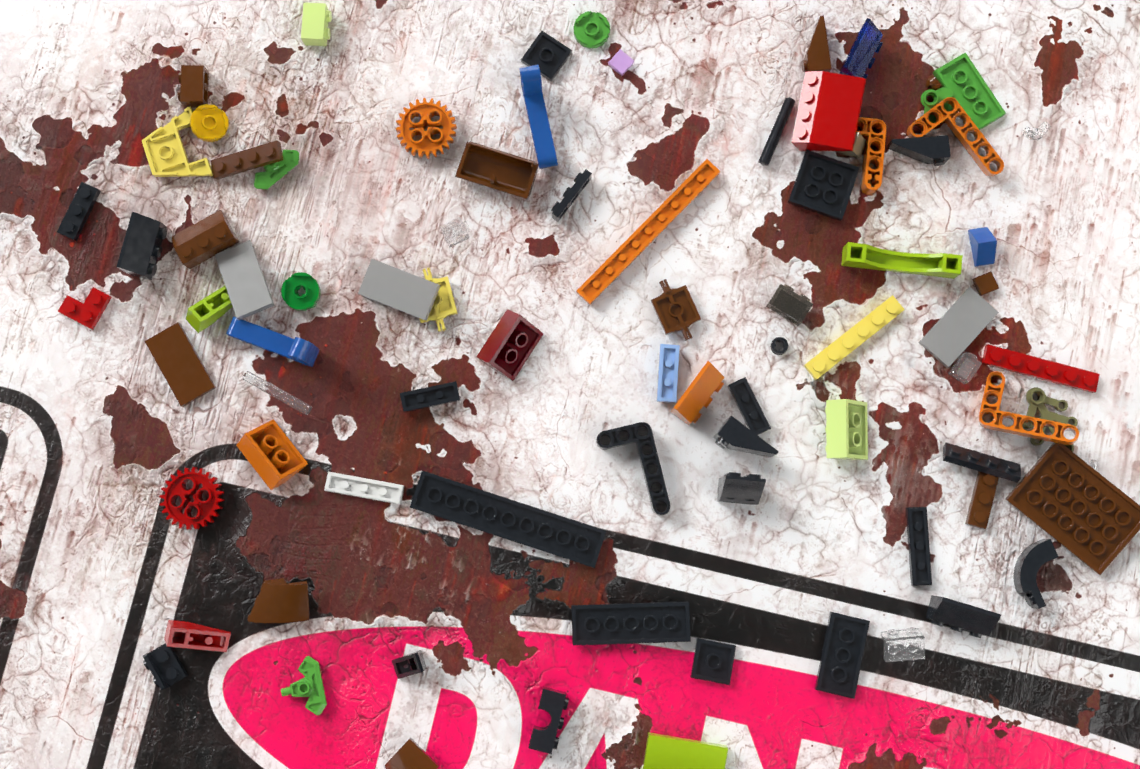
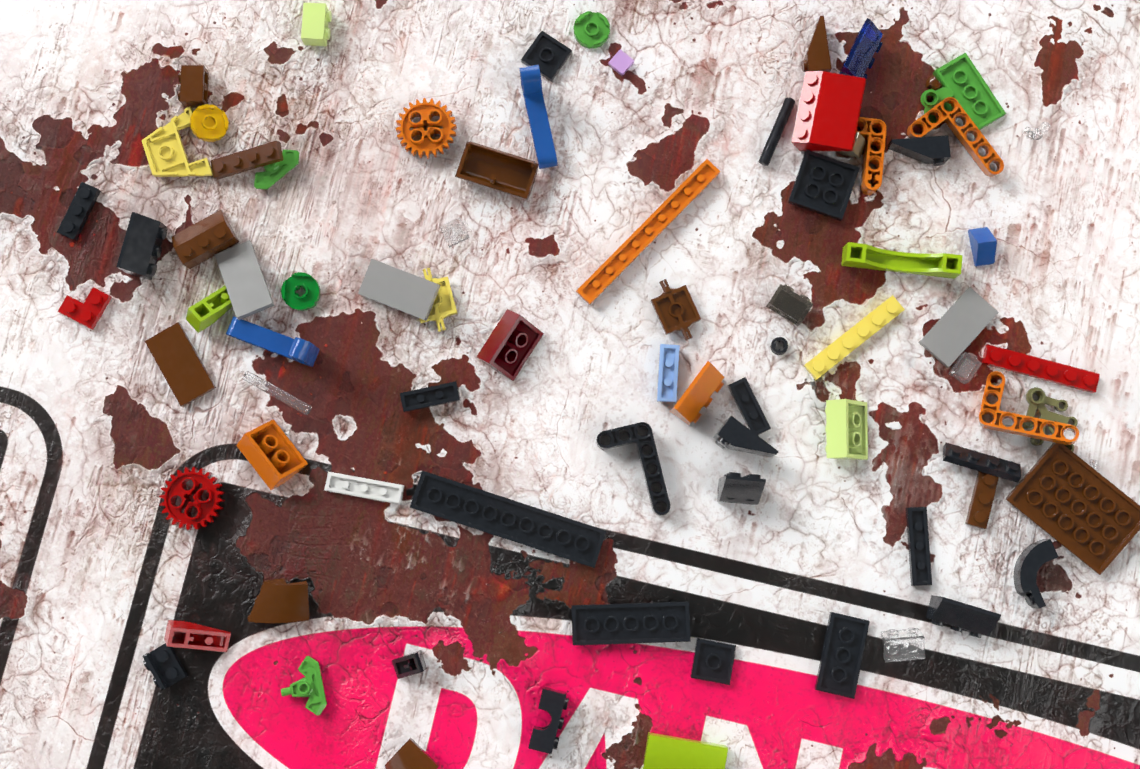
black plate [551,169,592,222] -> none
reddish brown tile [972,271,999,296] -> none

